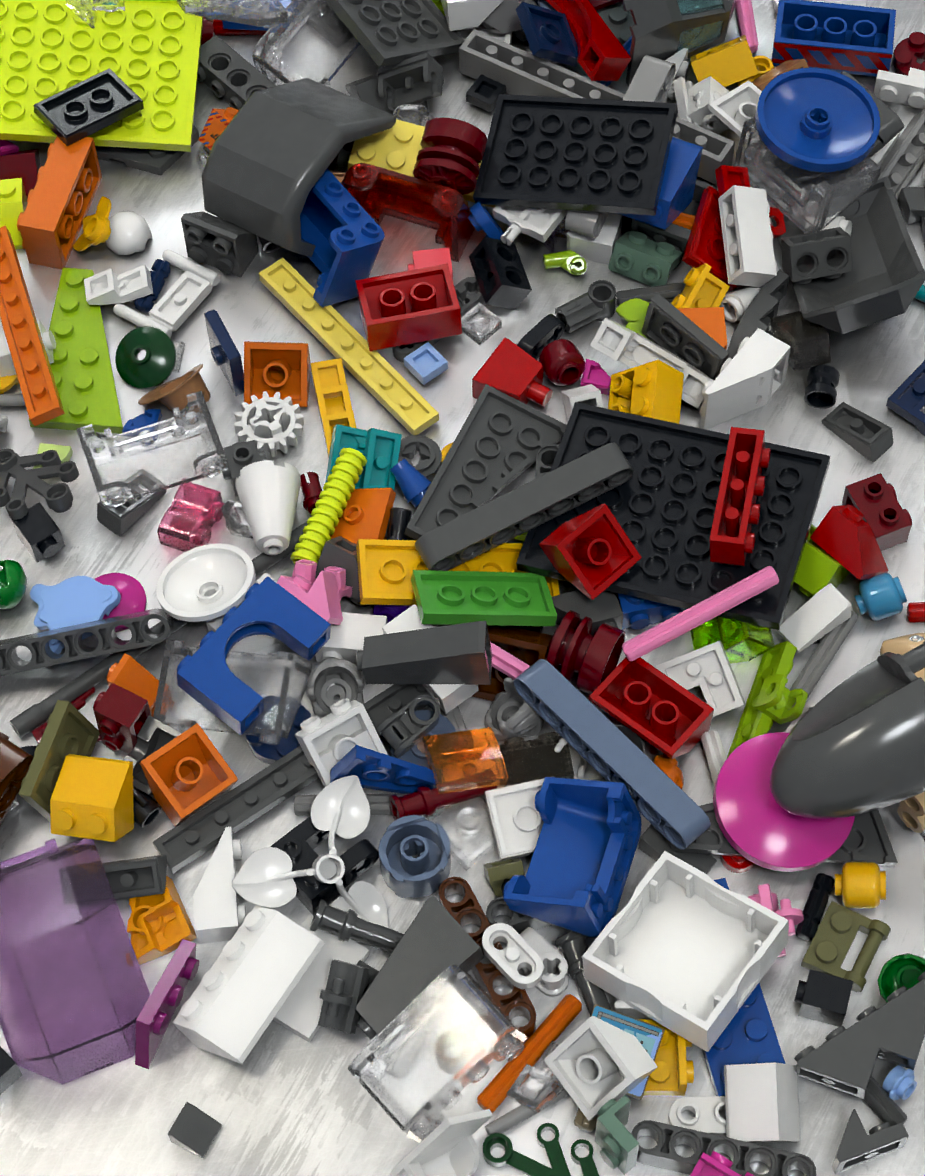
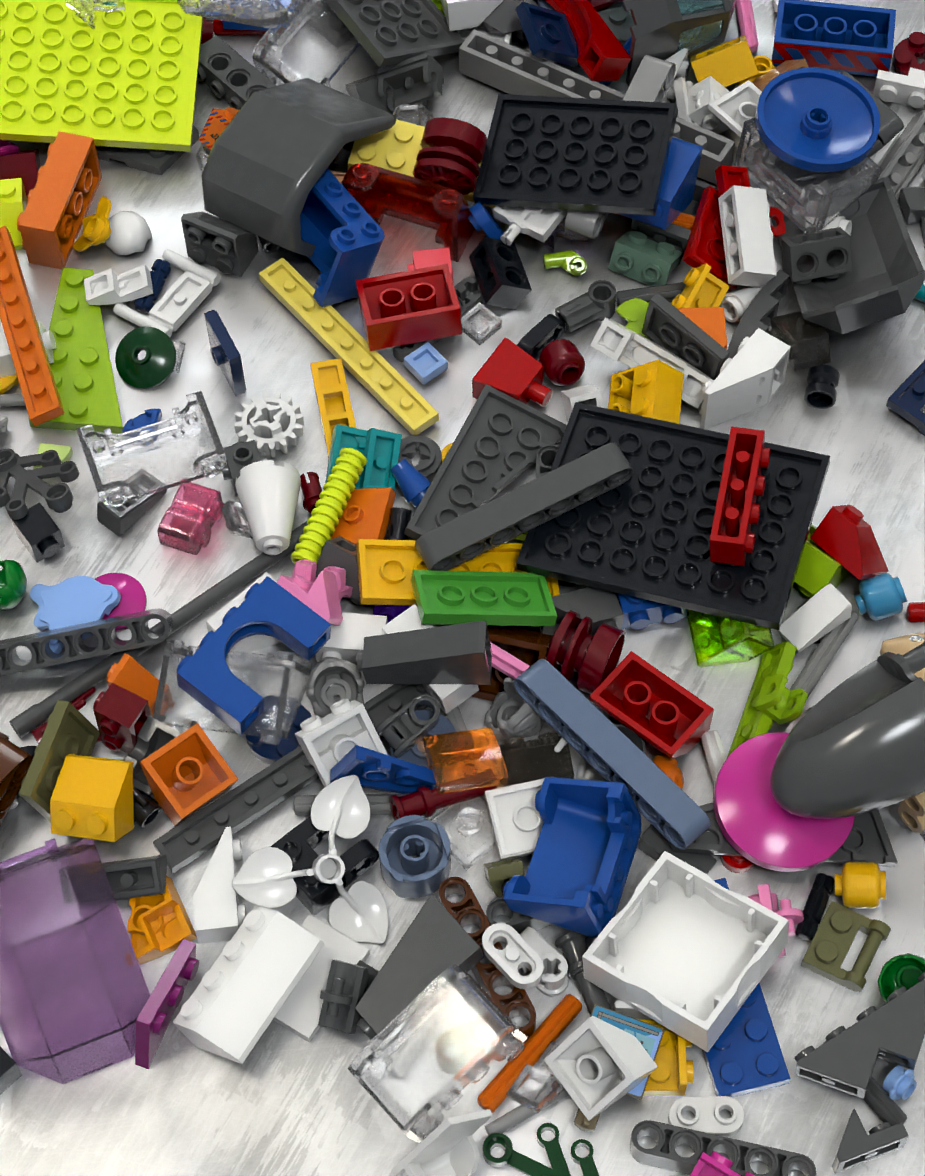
black tile [33,68,144,146] -> none
medium nougat piece [138,364,211,414] -> none
white dish [156,544,256,622] -> none
dark grey slope [168,1102,222,1158] -> none
orange slope [244,341,311,407] -> none
dark grey pin [310,899,404,953] -> none
black plate [466,74,506,113] -> none
red slope [539,504,642,600] -> none
white slope [566,213,623,265] -> none
dark pink tile [580,359,611,395] -> none
sand green bracket [595,1095,640,1175] -> none
bright pink axle [622,566,779,661] -> none
white plate [656,641,746,717] -> none
white slope [724,1063,800,1142] -> none
black brick [794,970,853,1027] -> none
dark grey slope [822,402,893,462] -> none
dark red brick [842,473,912,551] -> none

